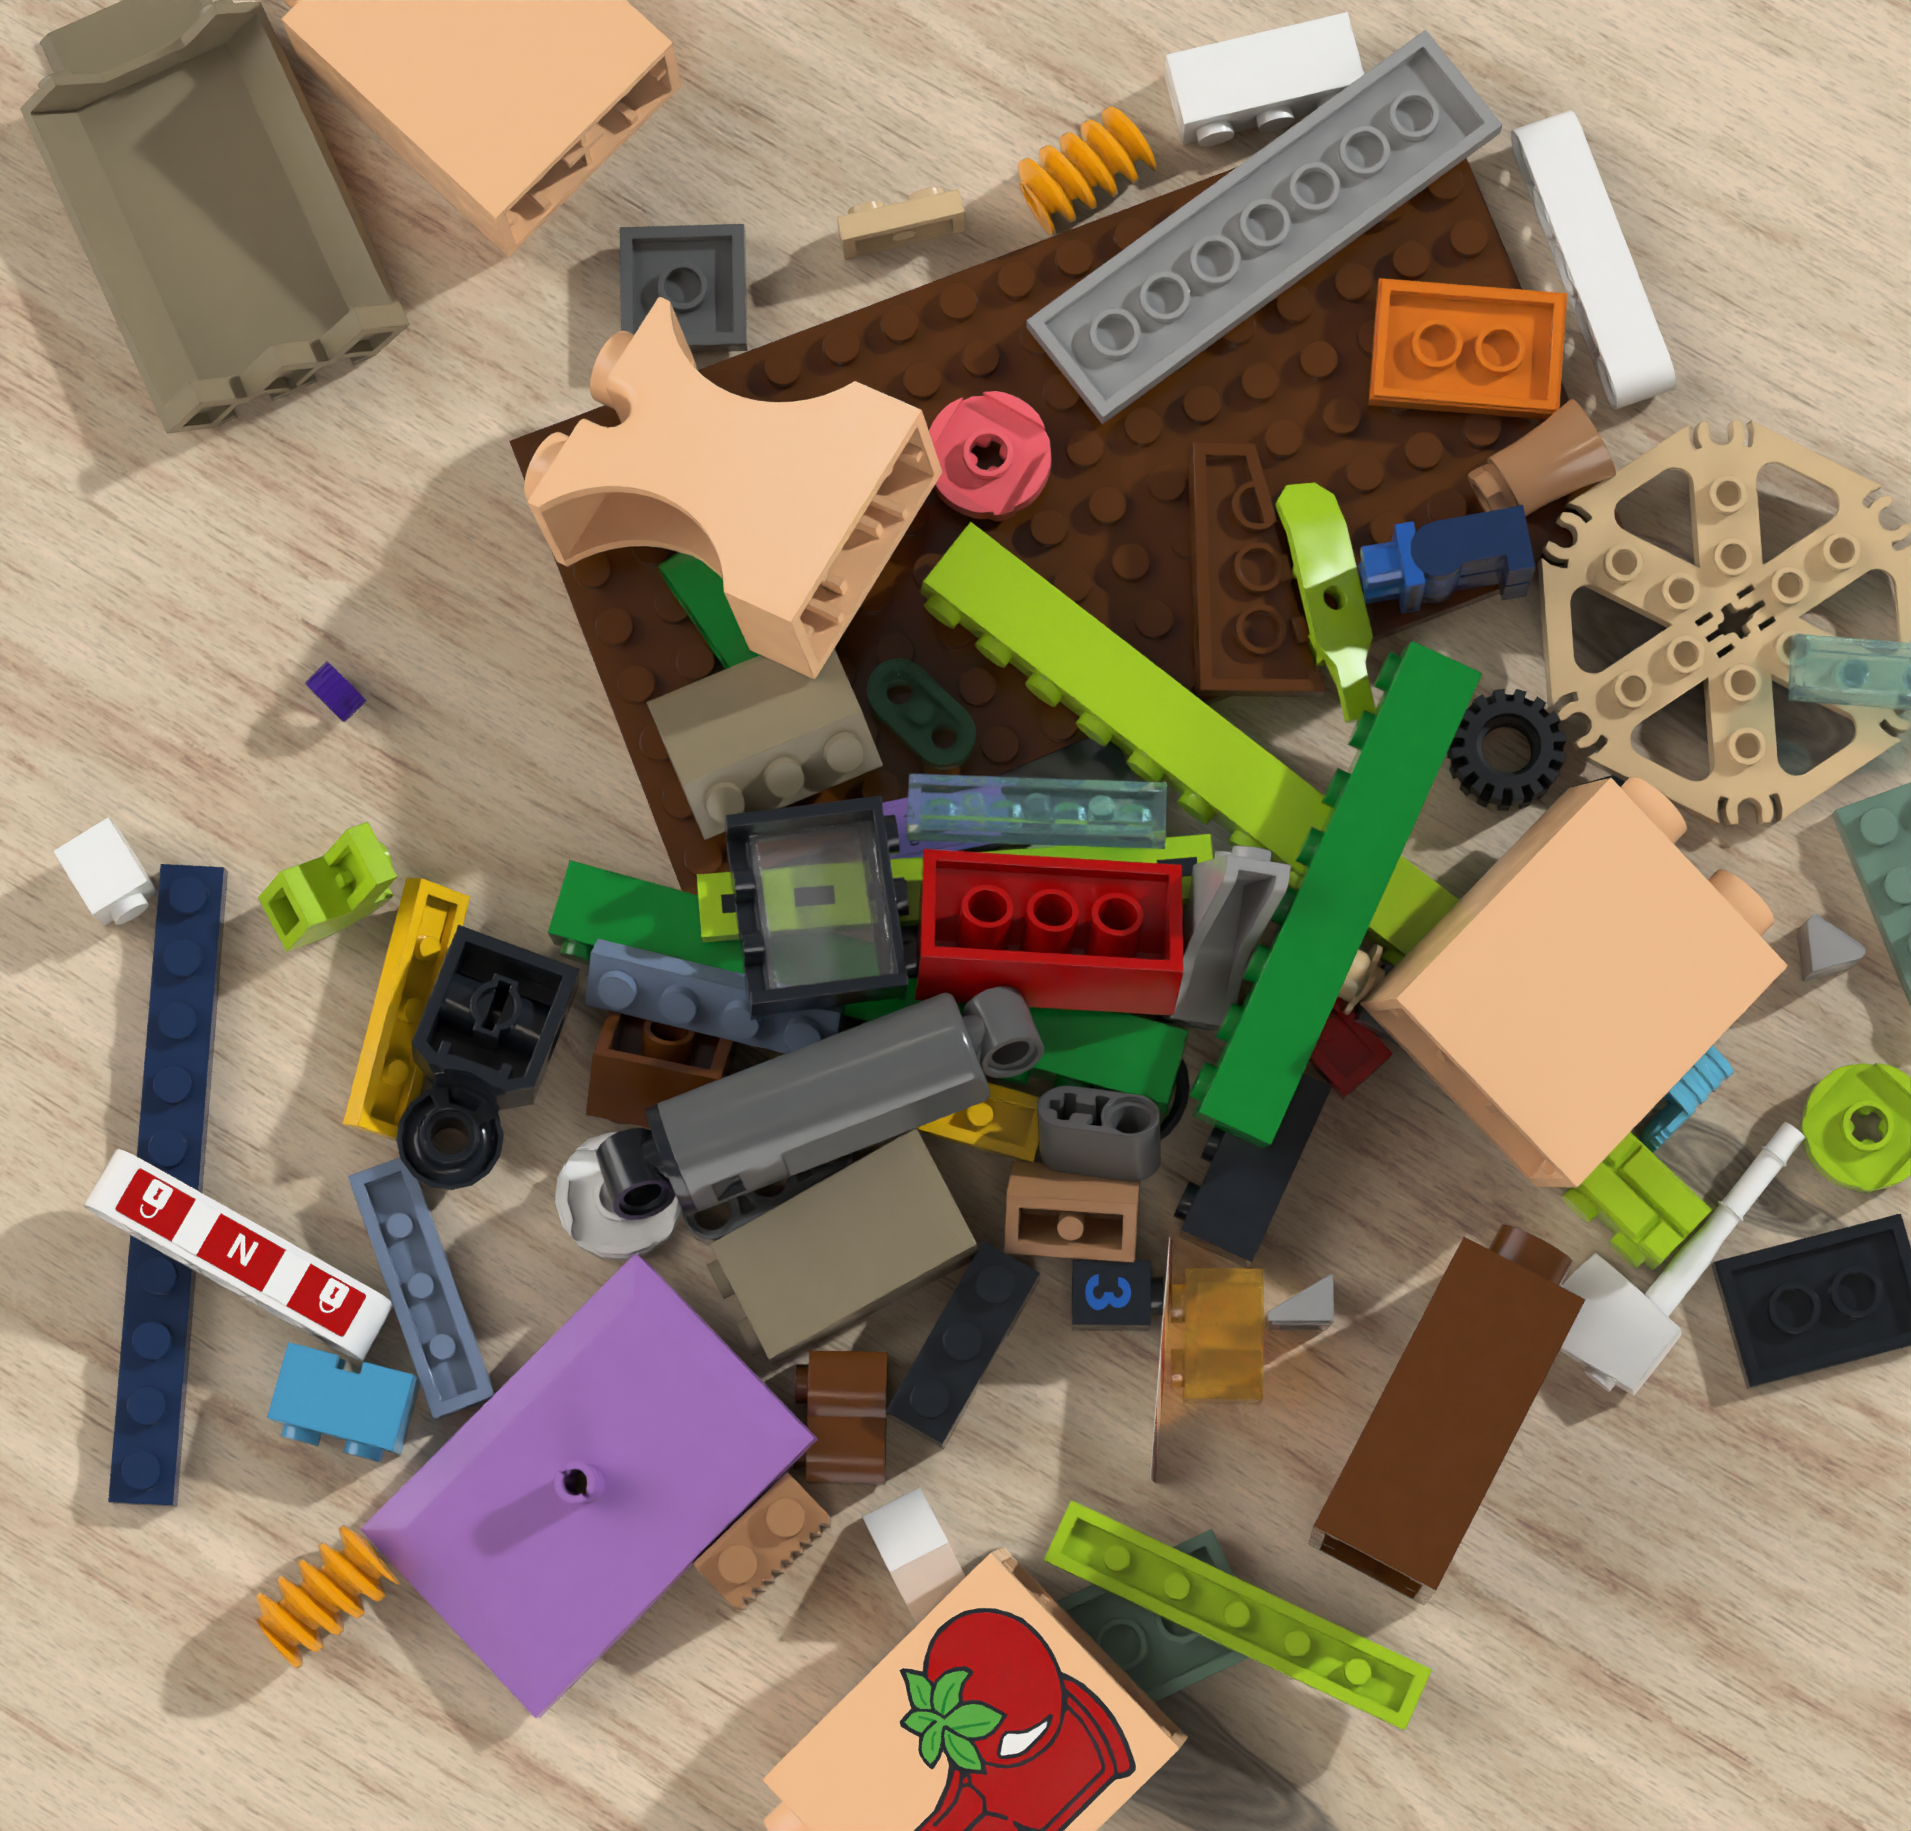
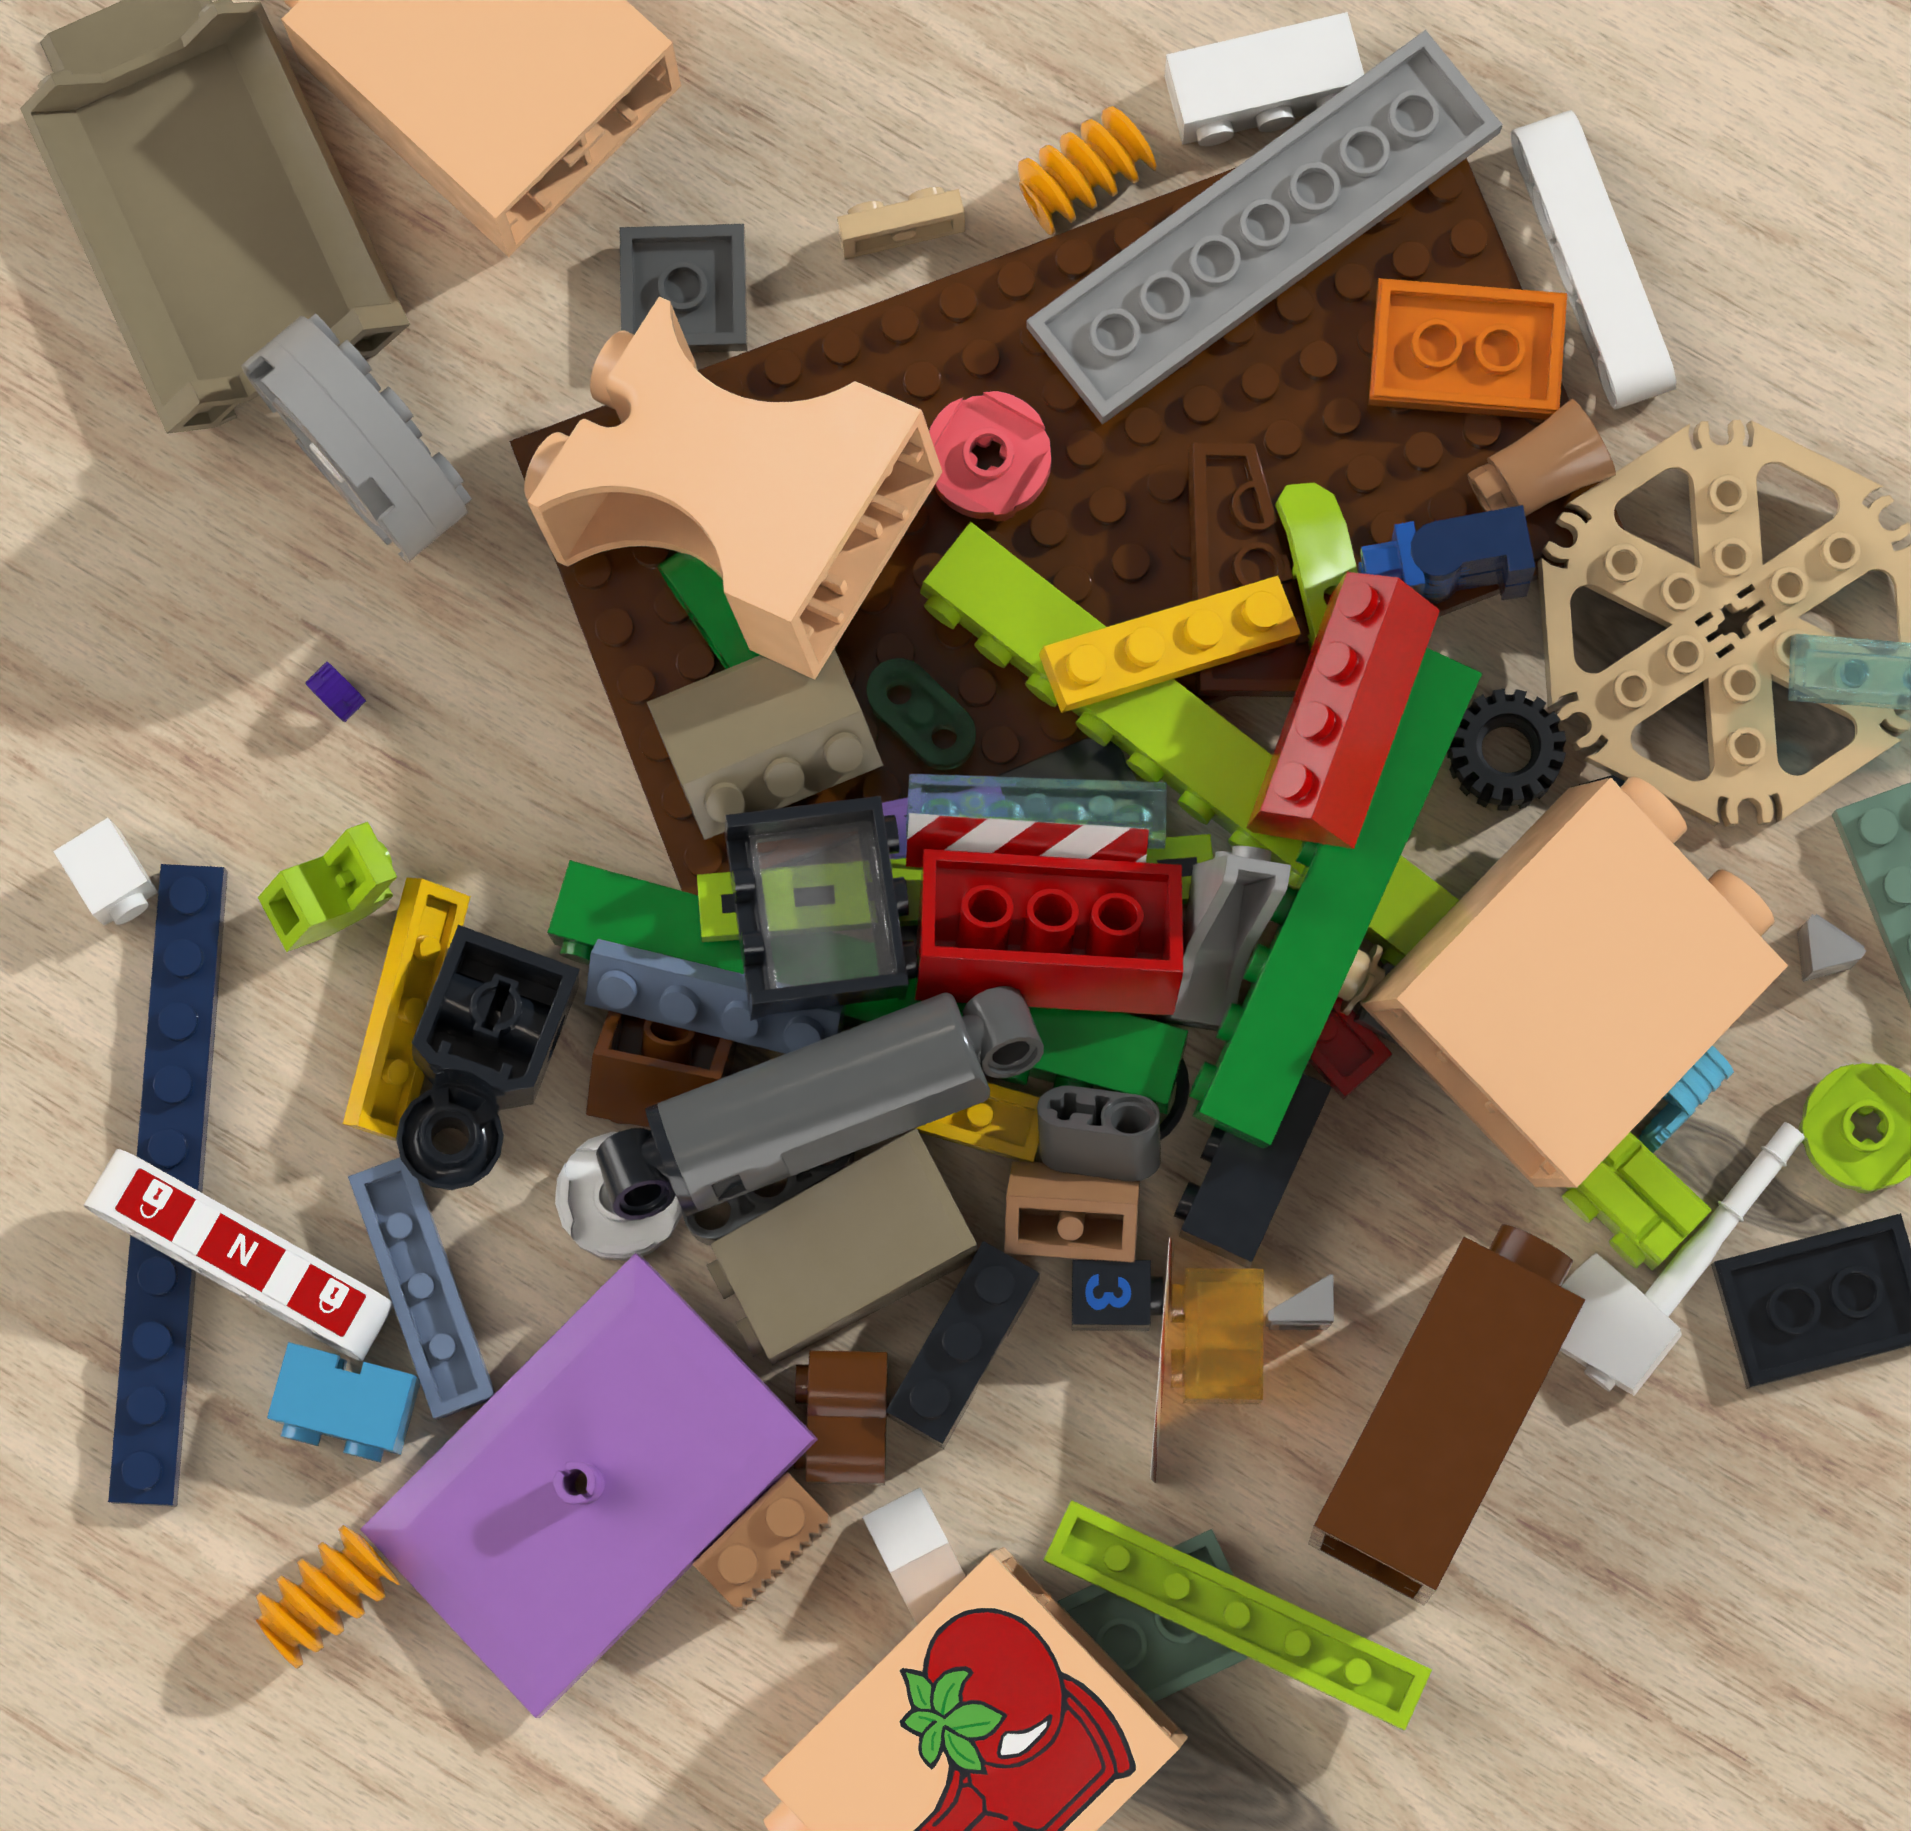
none -> light grey piece [241,314,472,563]
none -> sticker [906,813,1149,868]
none -> yellow plate [1039,576,1301,713]
none -> red slope [1246,572,1440,849]

